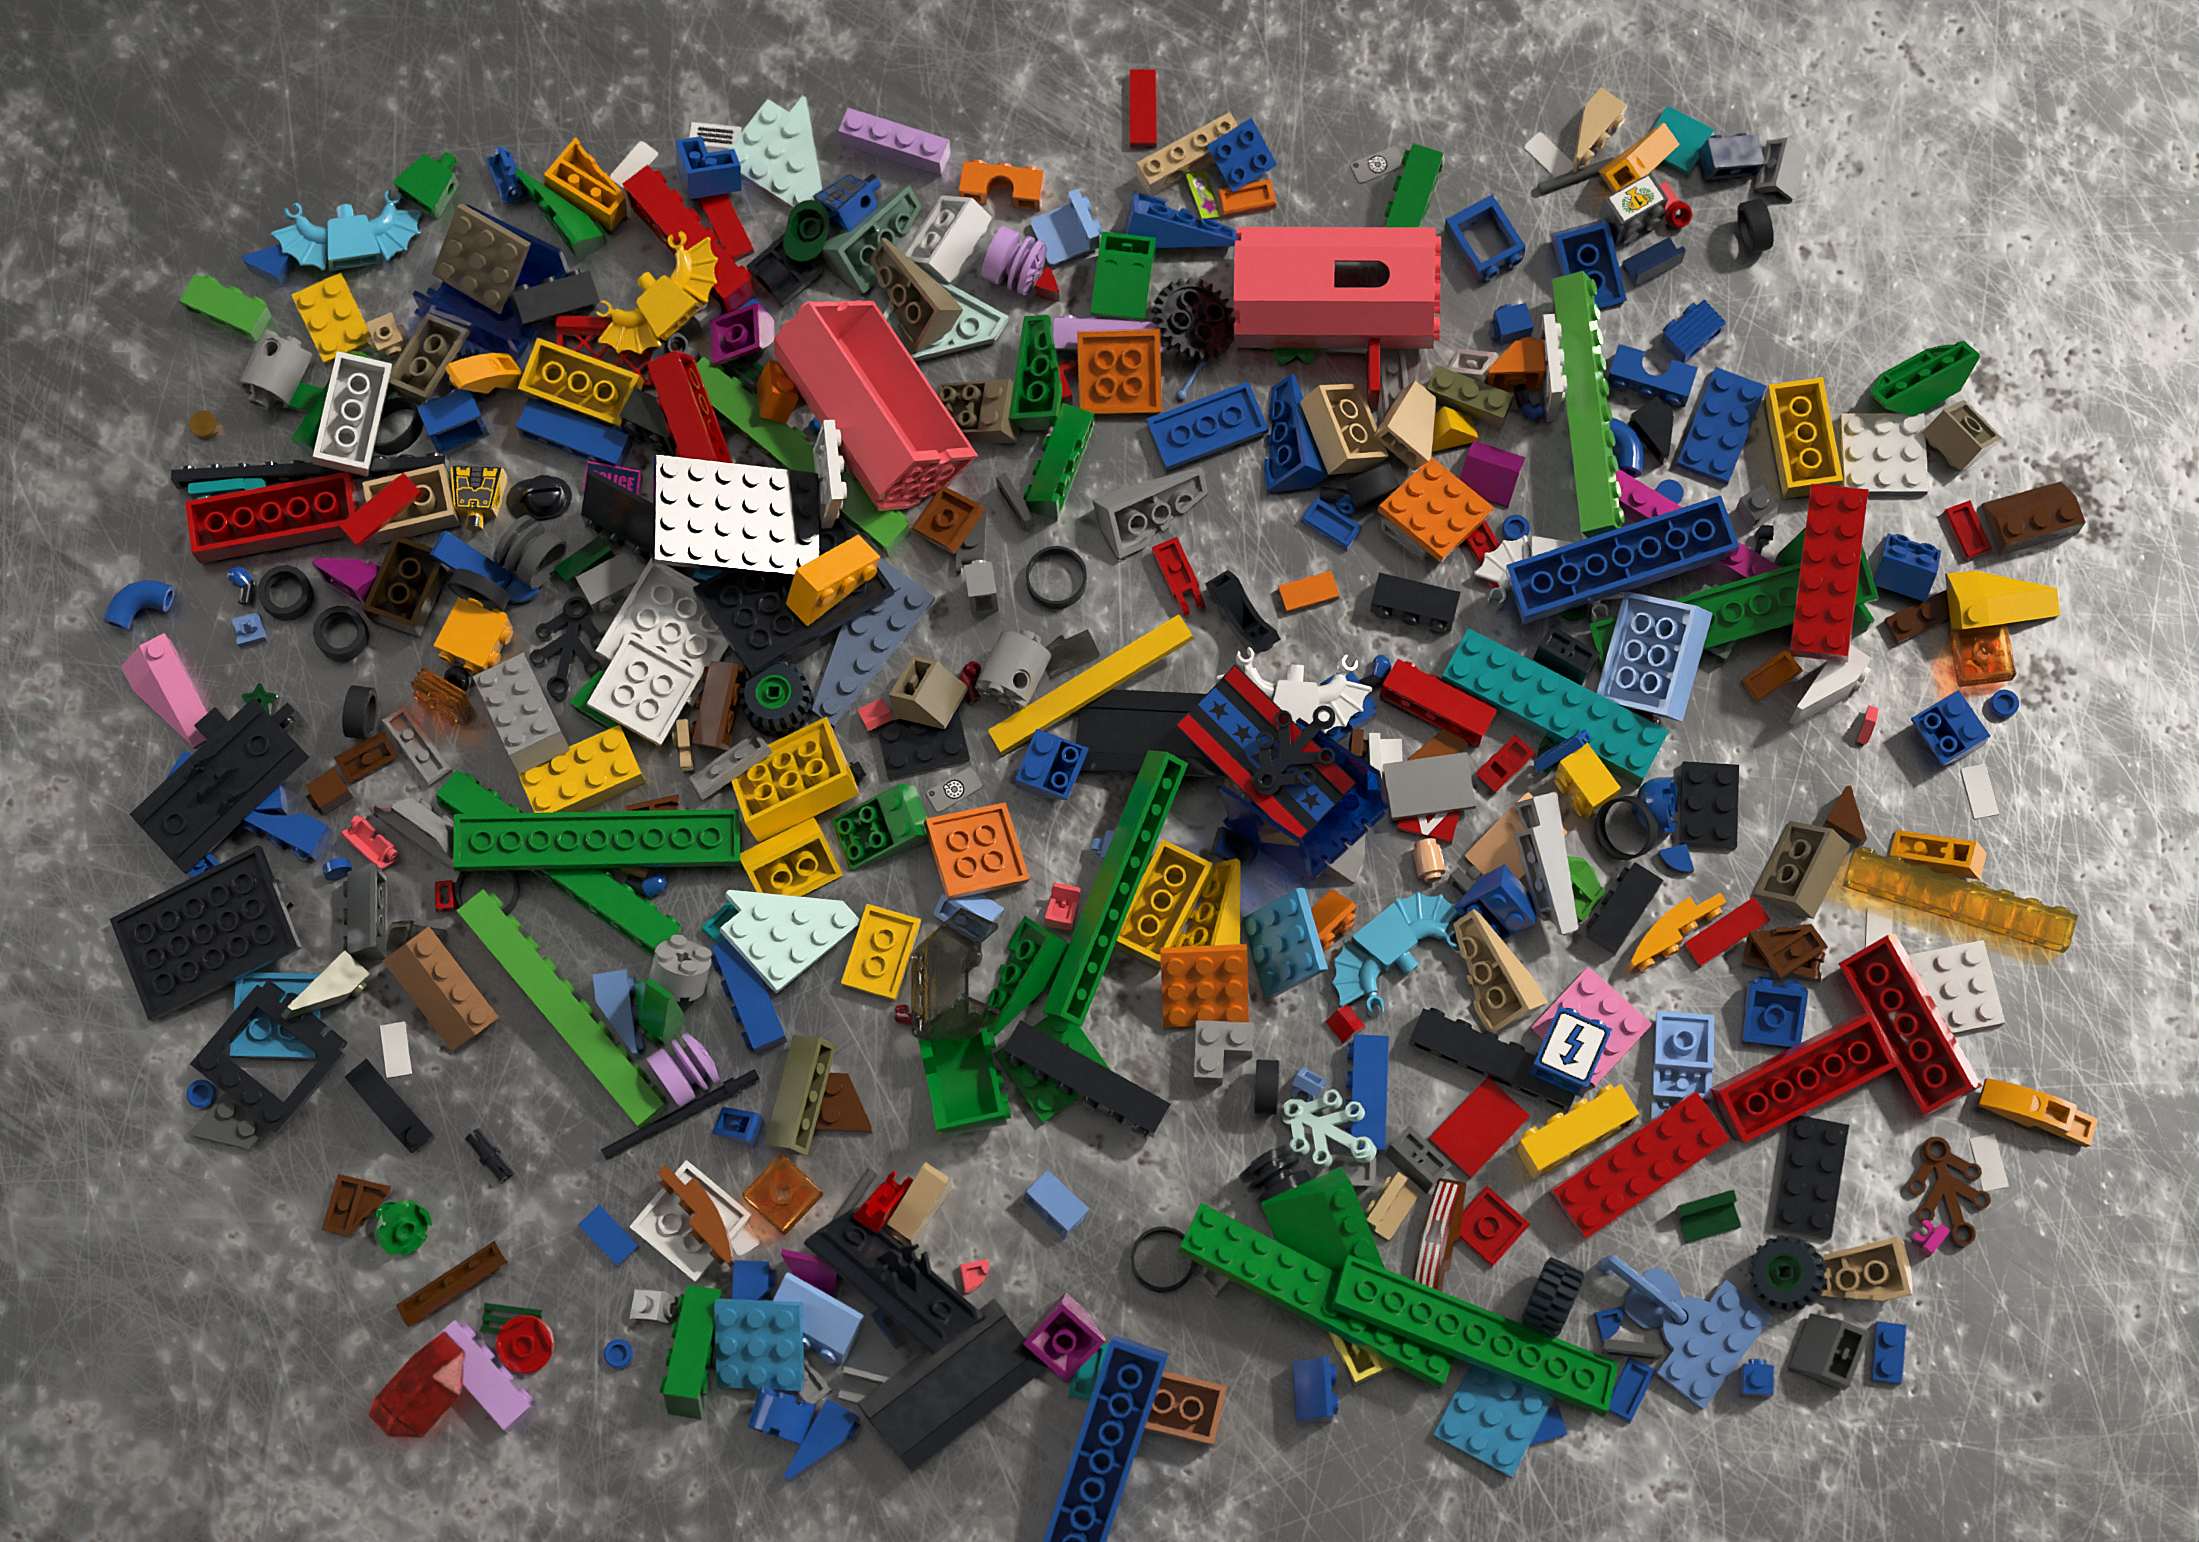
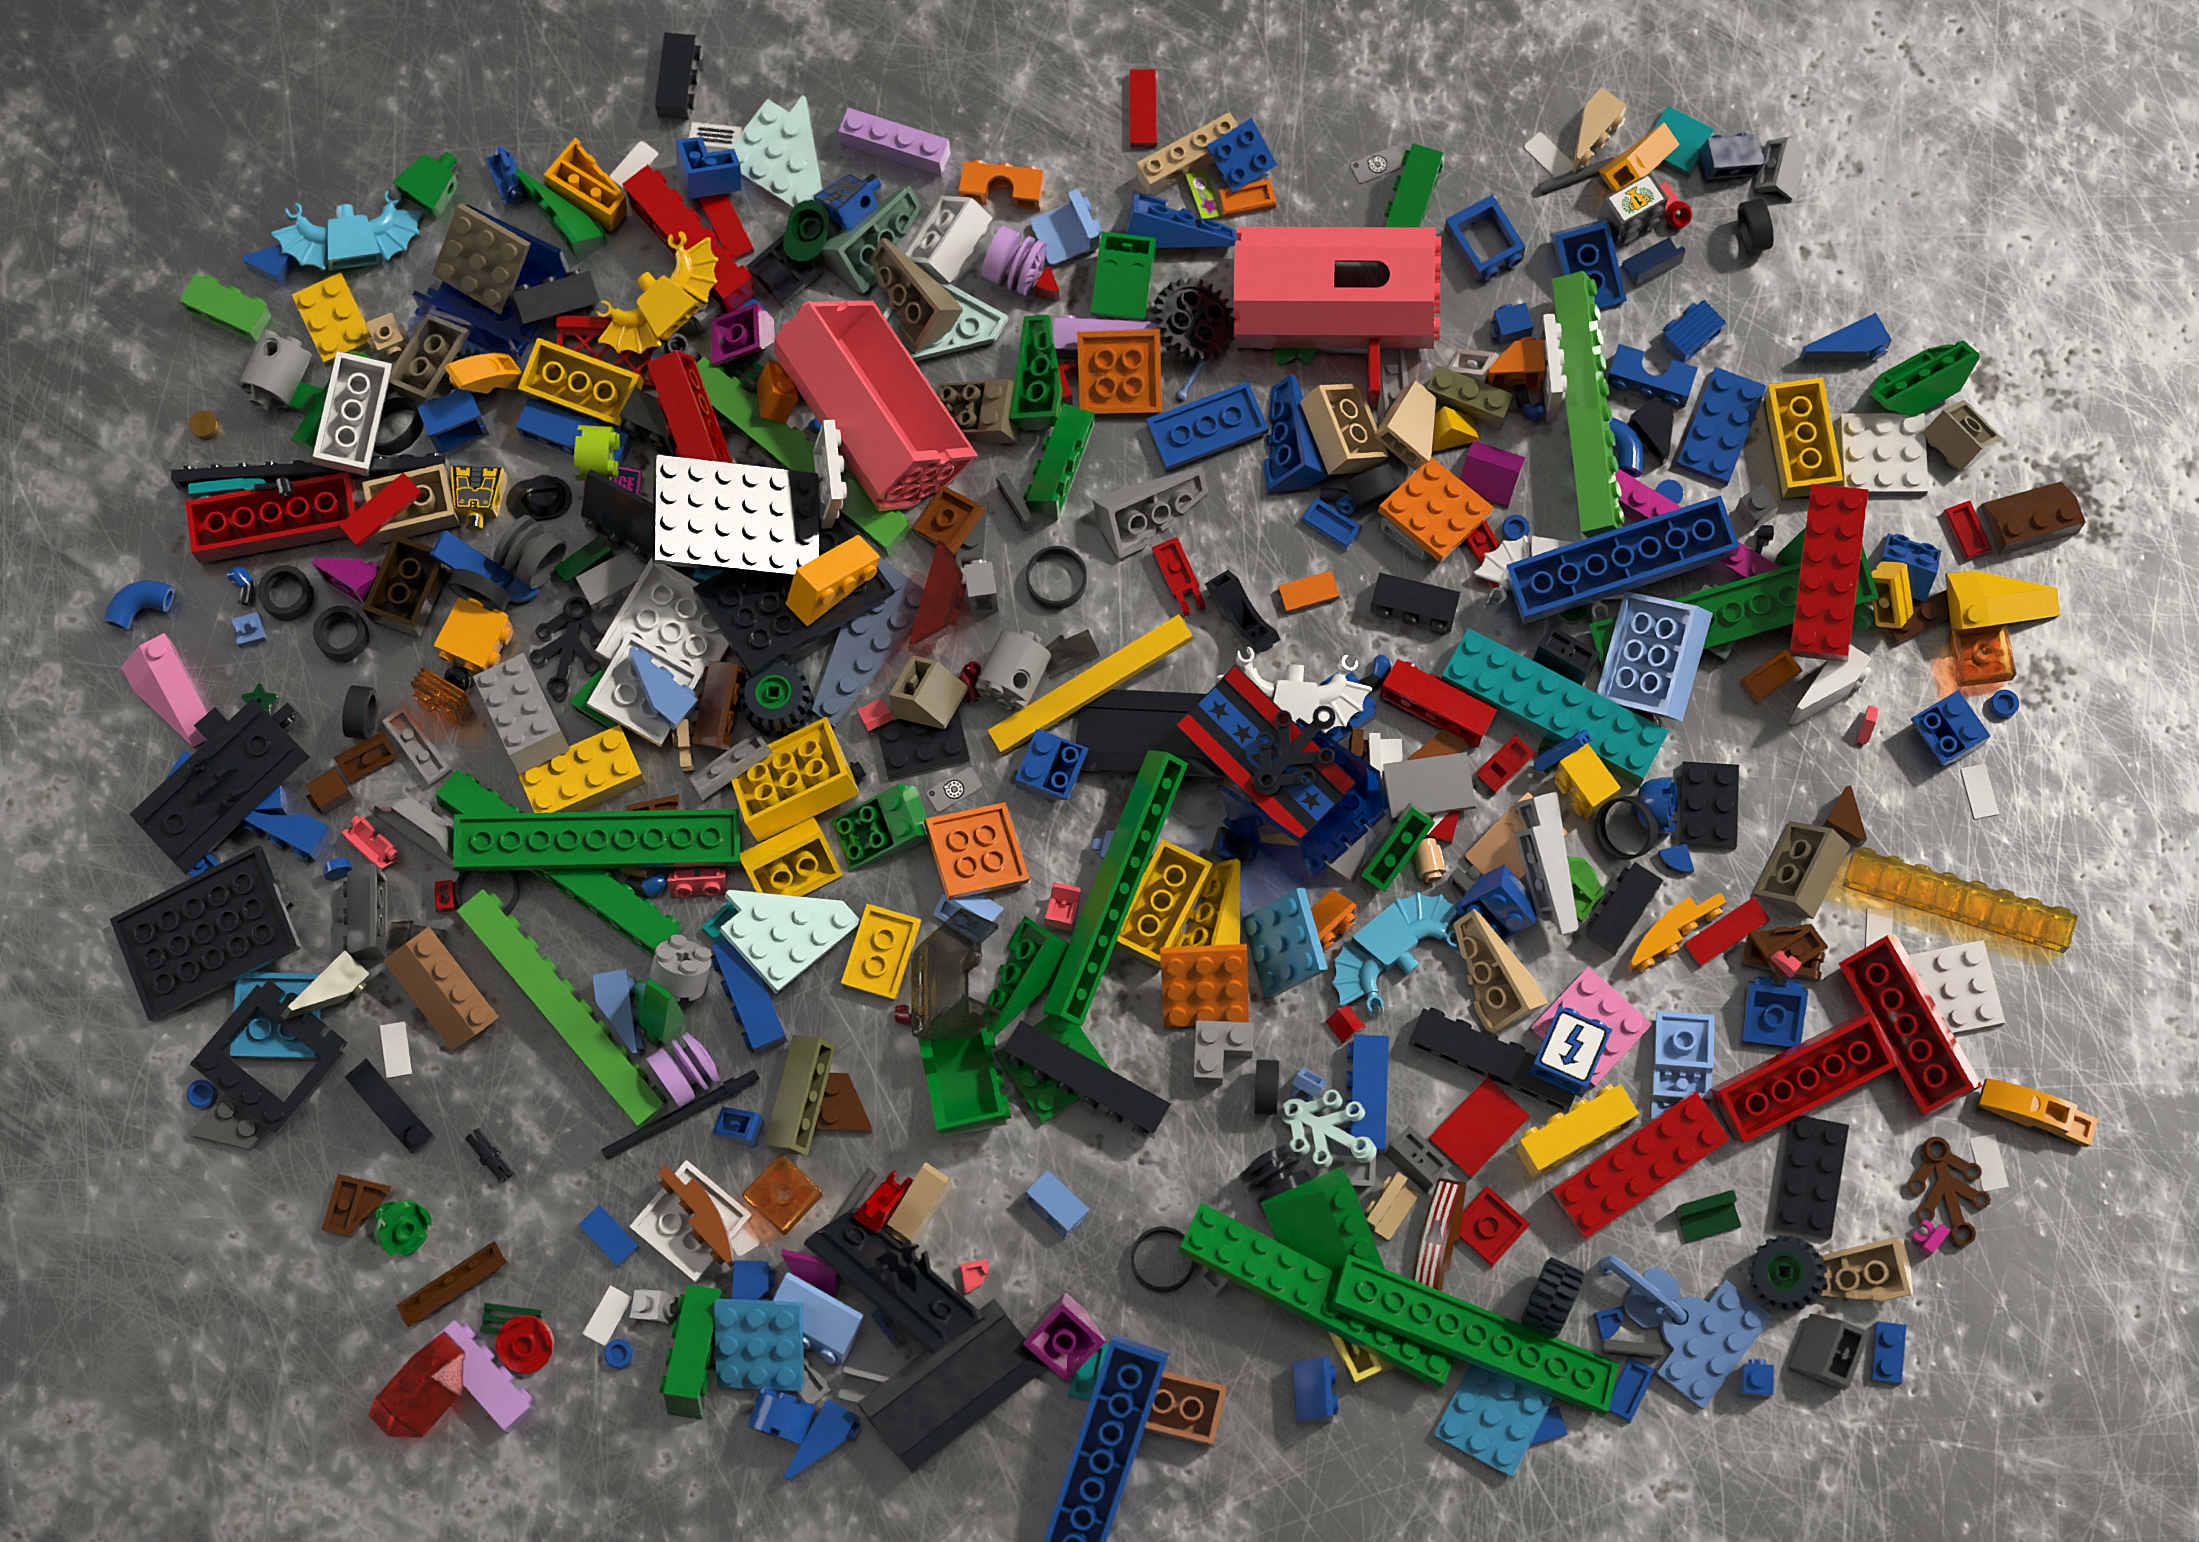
light orange slope [1889,830,1987,880] -> none
none -> black hand [254,477,295,497]
none -> lime brick [574,425,620,481]
none -> white sticker [583,1285,633,1346]
none -> medium blue slope [628,646,697,731]
none -> black brick [655,32,703,120]
none -> coral hinge [667,867,727,898]
none -> clear red wedge [908,540,967,652]
none -> green brick [1360,802,1435,892]
none -> coral tile [1770,950,1801,978]
none -> blue slope [1800,313,1892,362]
none -> yellow brick [1871,561,1914,628]

